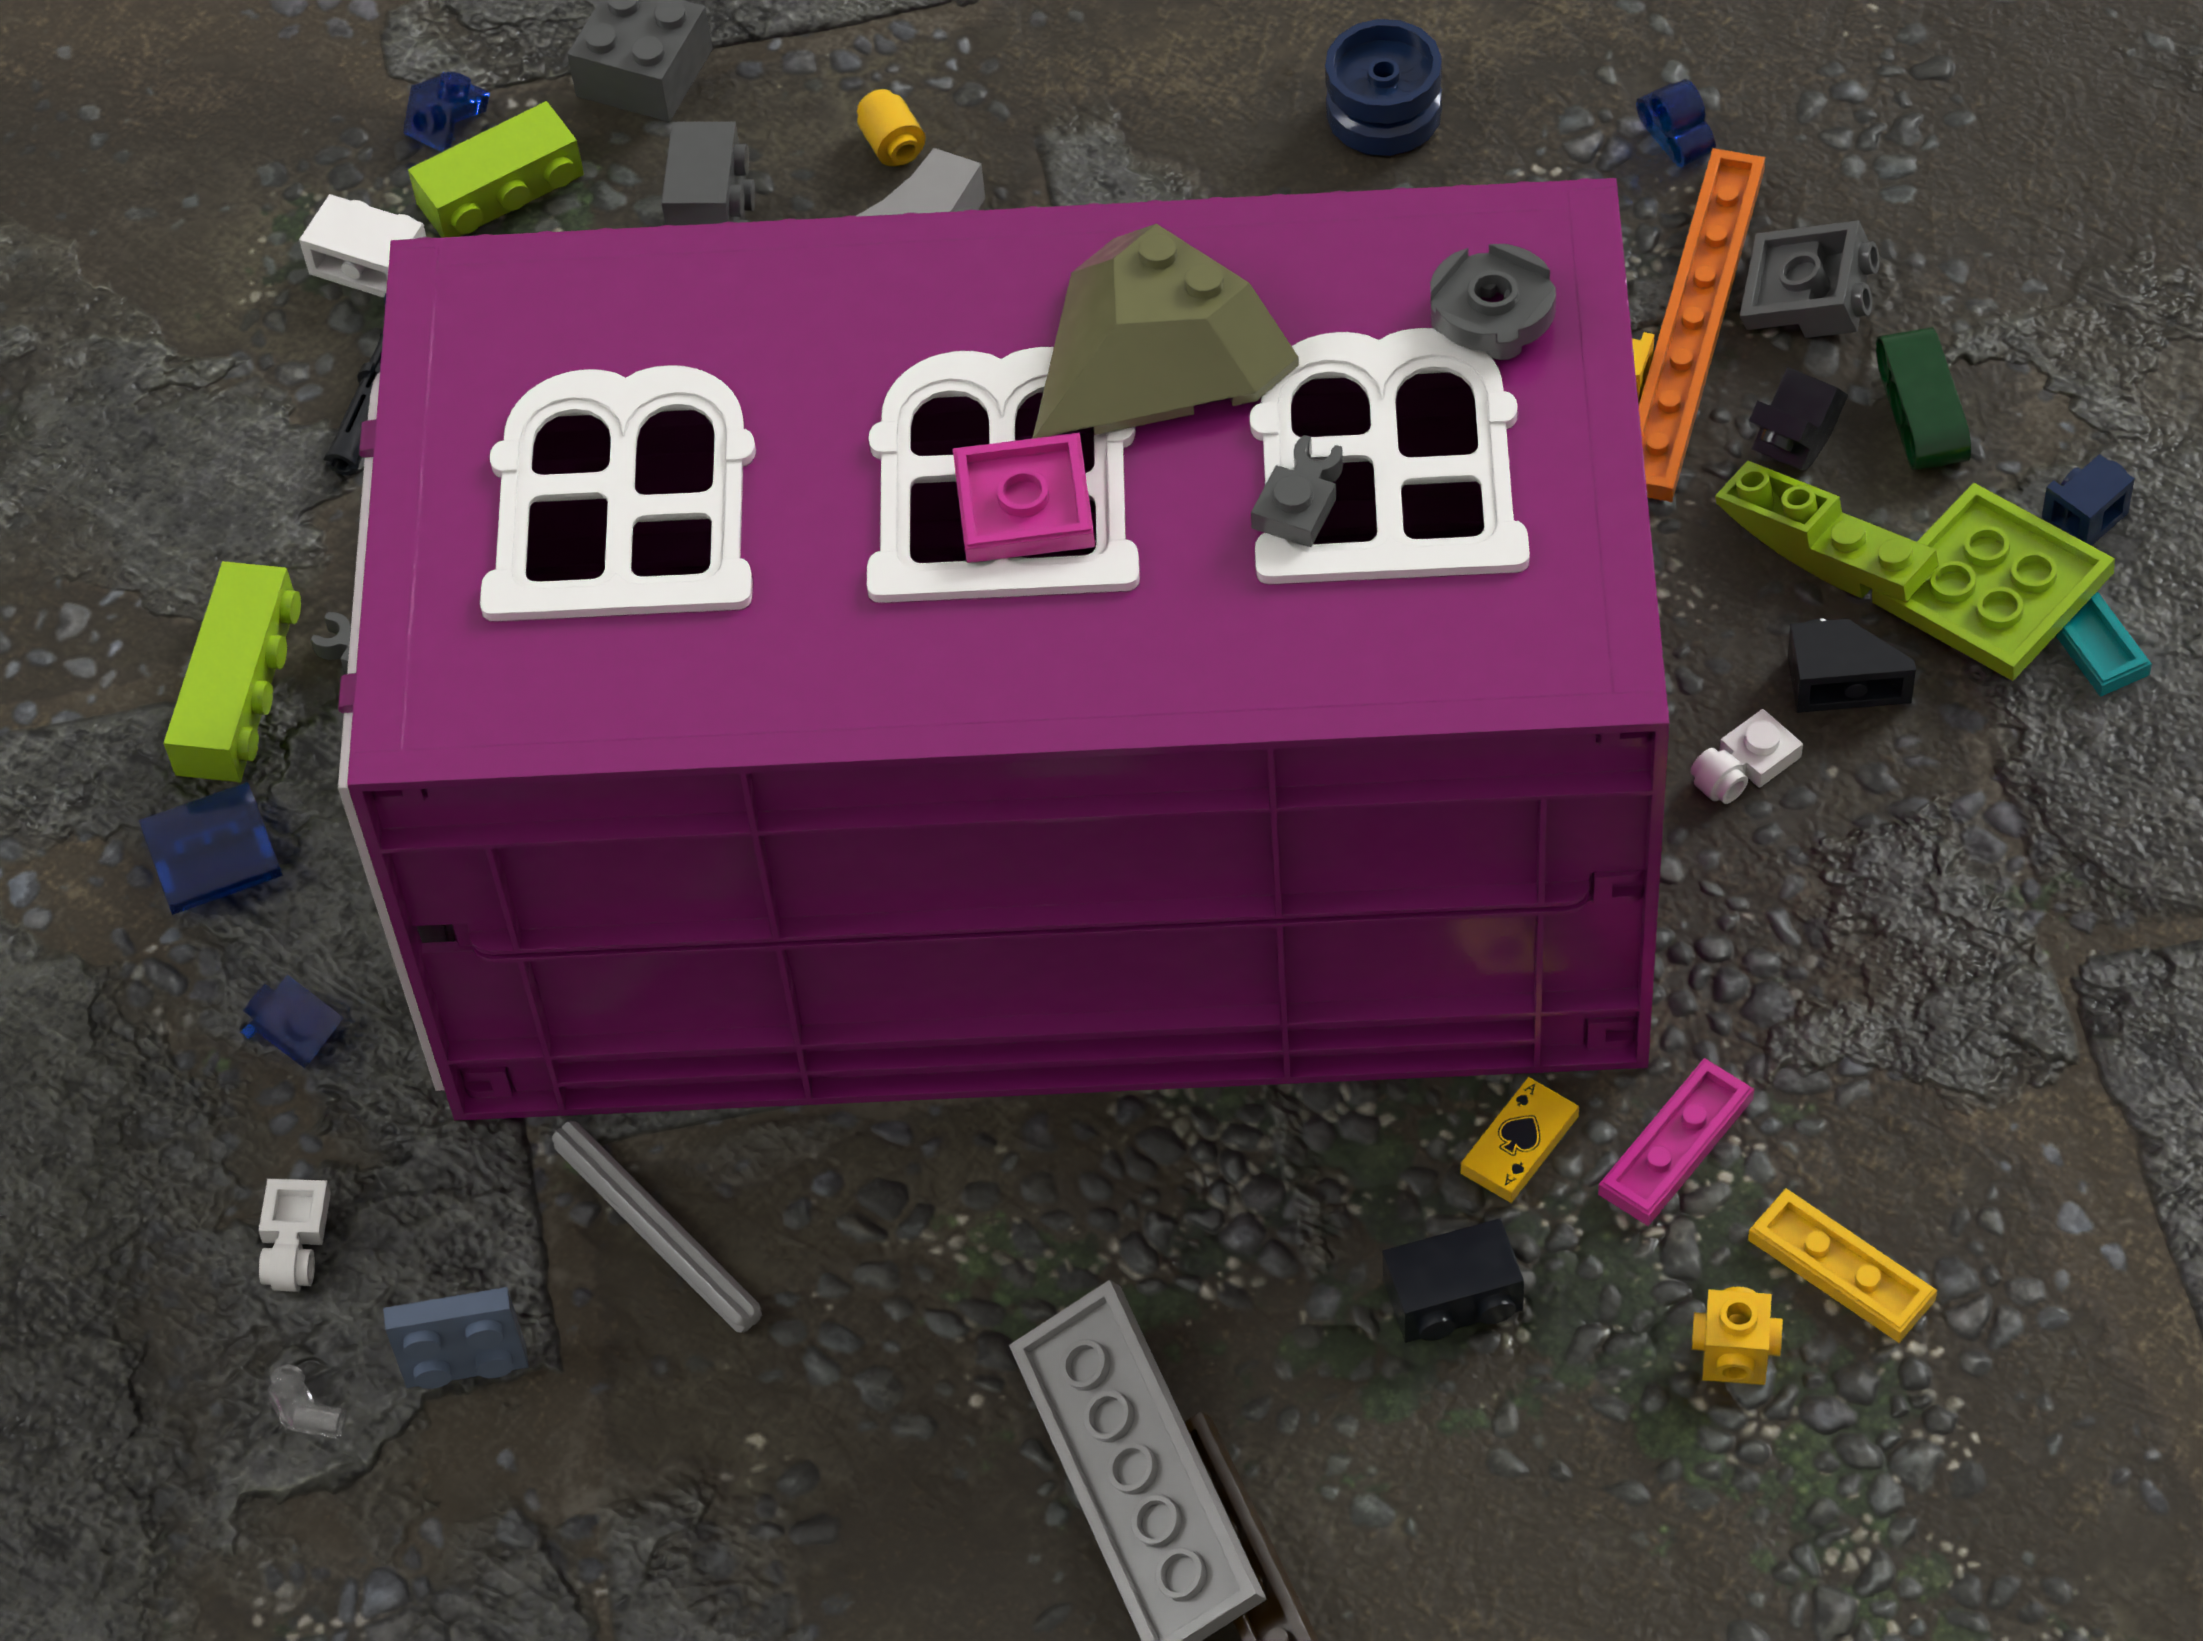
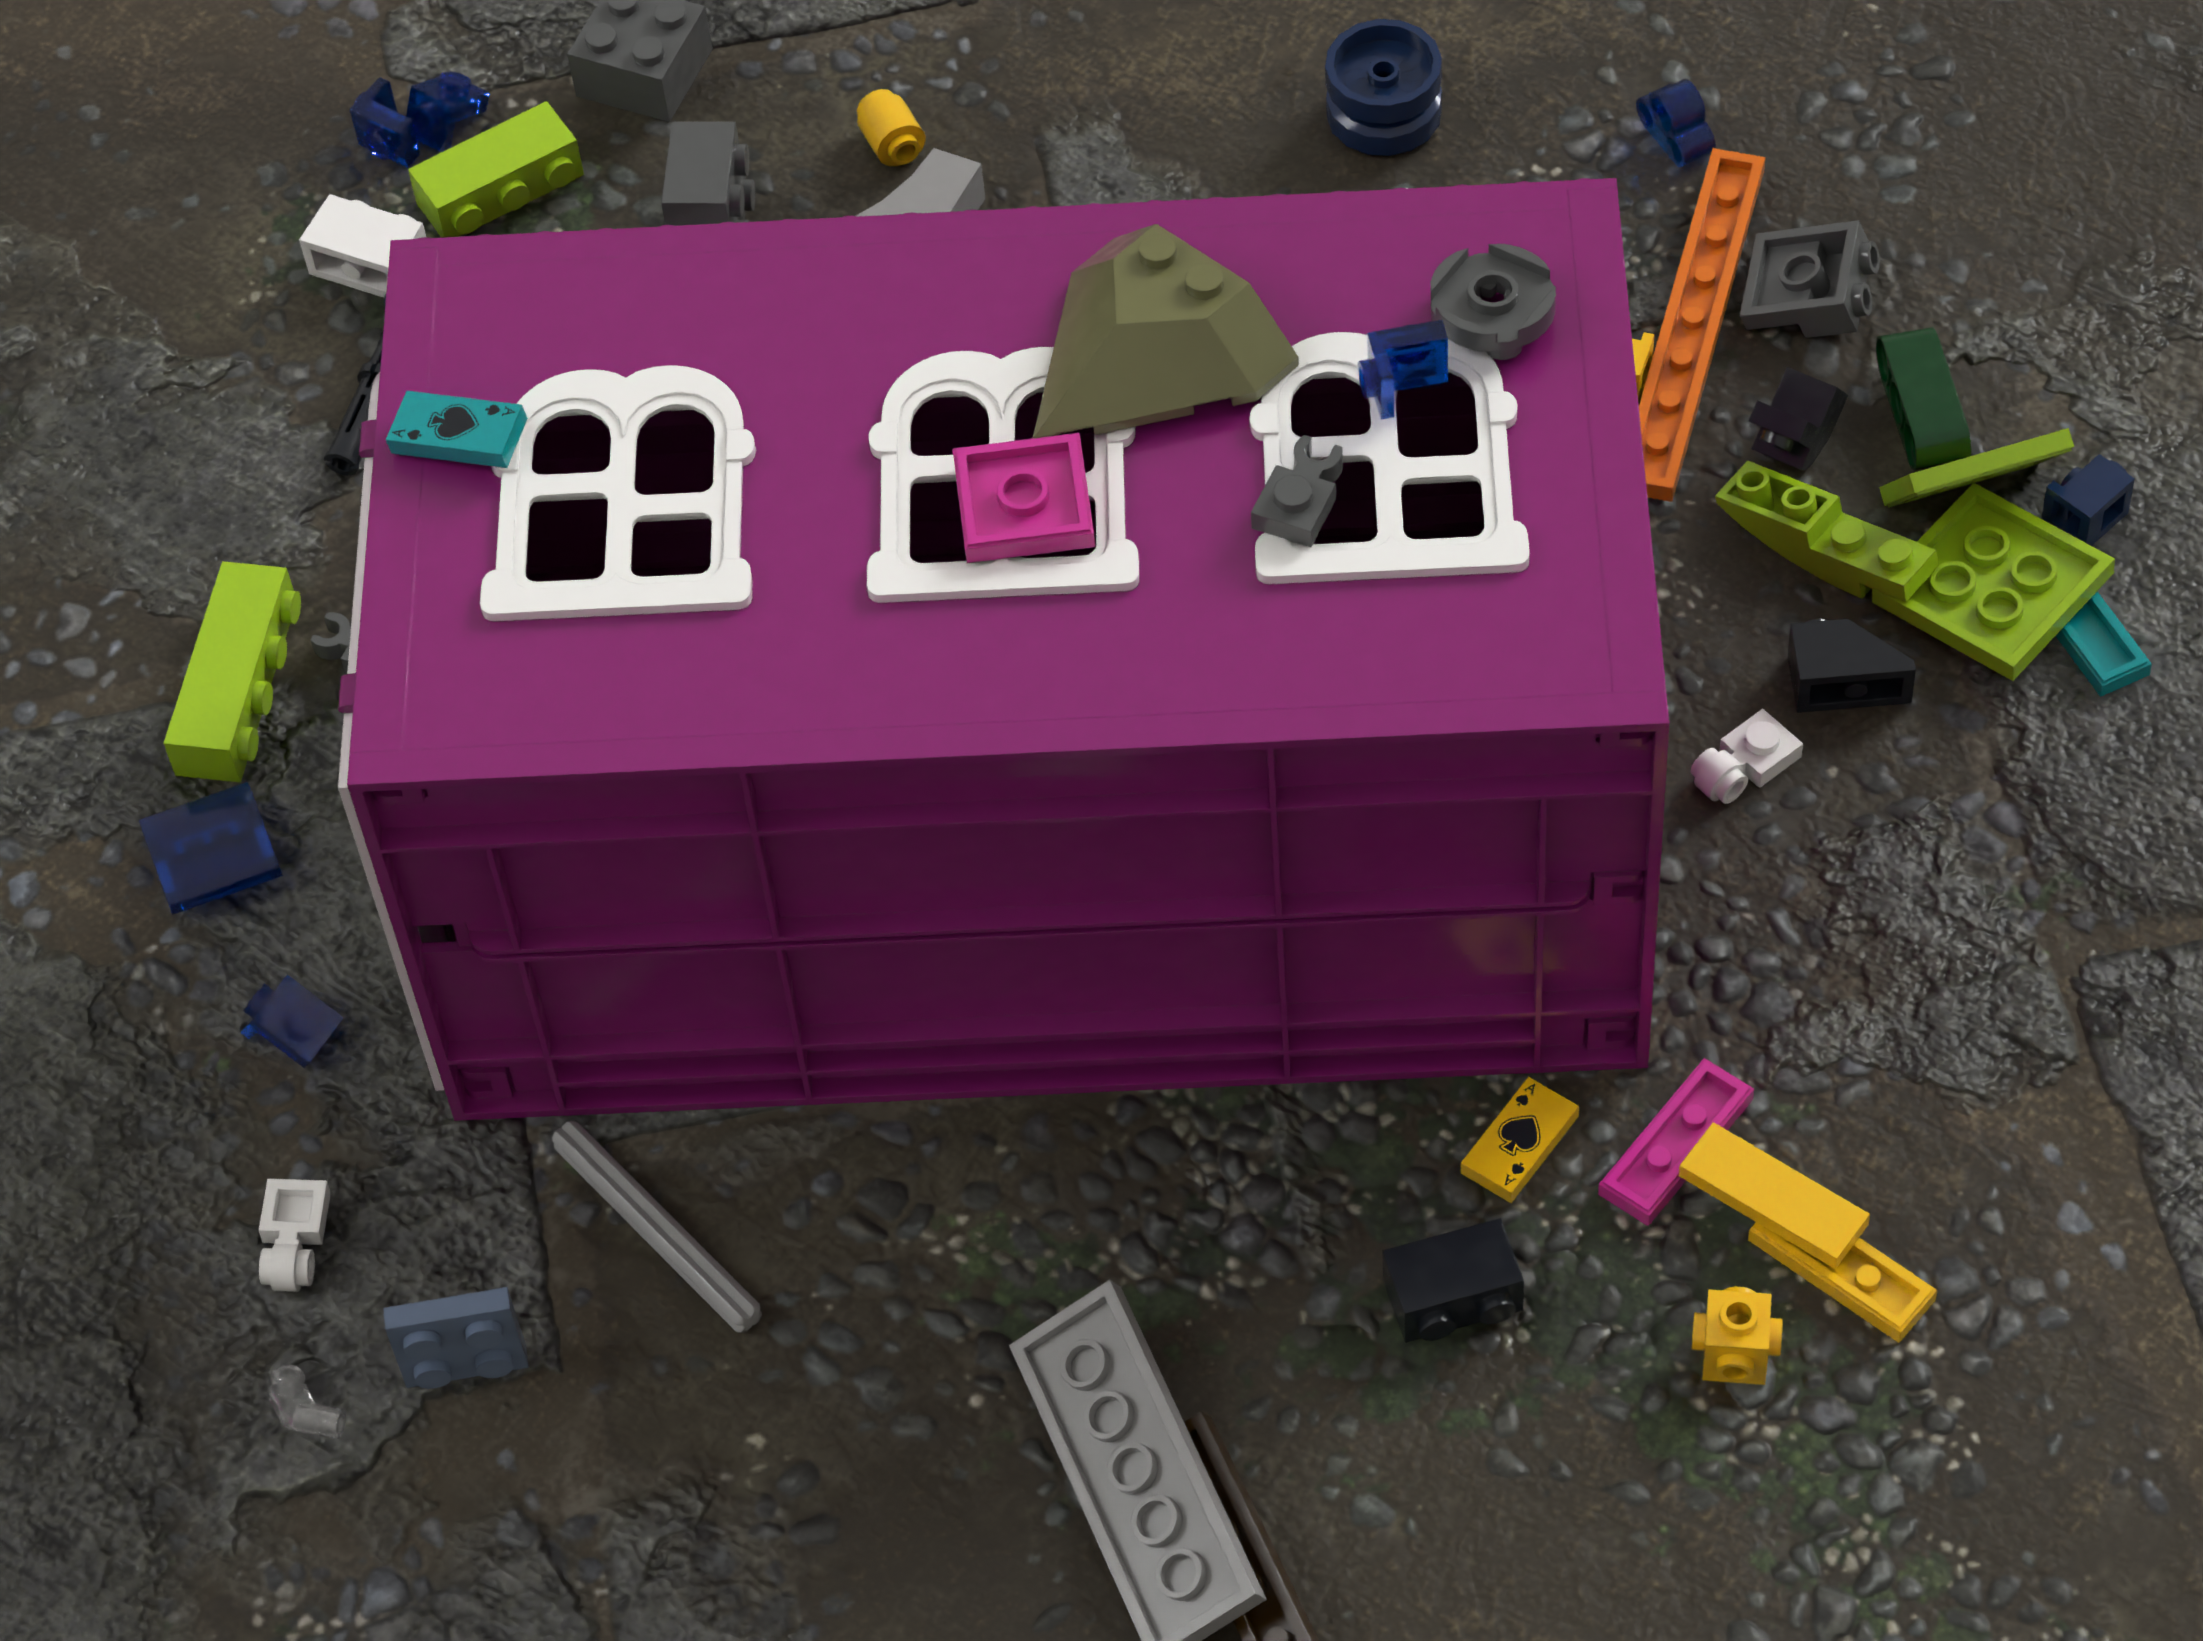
none -> clear blue bracket [349,77,420,168]
none -> teal tile [386,391,528,468]
none -> clear blue bracket [1358,320,1448,420]
none -> yellow tile [1679,1122,1870,1269]
none -> lime tile [1879,428,2074,508]

